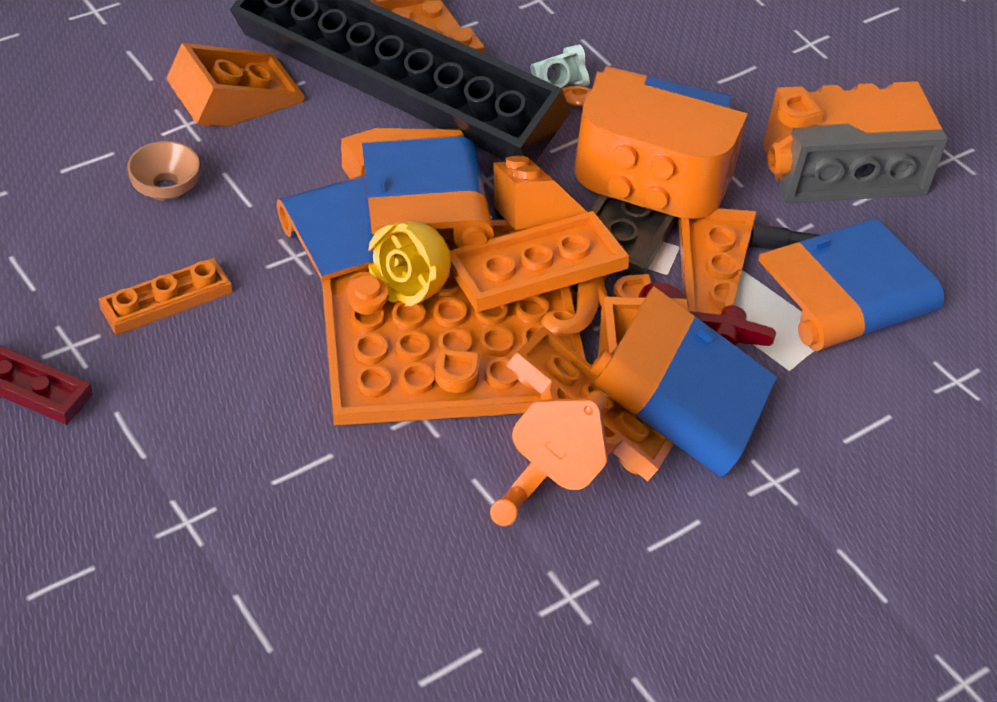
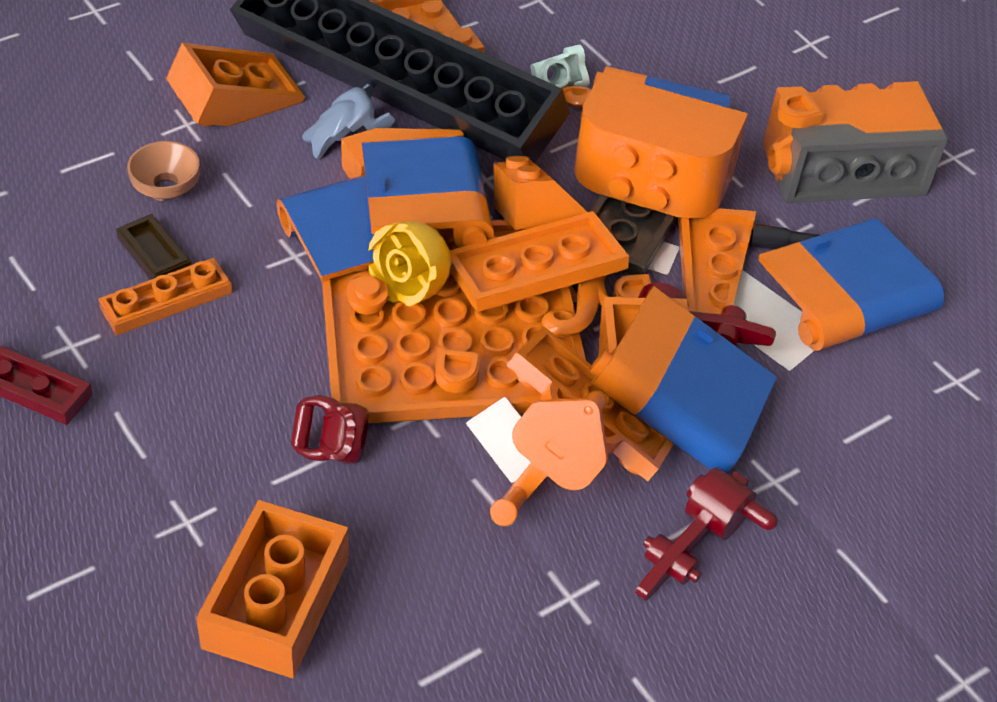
none -> dark brown tile [116,214,192,280]
none -> orange brick [196,500,349,679]
none -> dark red piece [291,395,369,464]
none -> sand blue hair [302,84,395,160]
none -> white sticker [466,397,531,483]
none -> dark red piece [635,467,778,601]

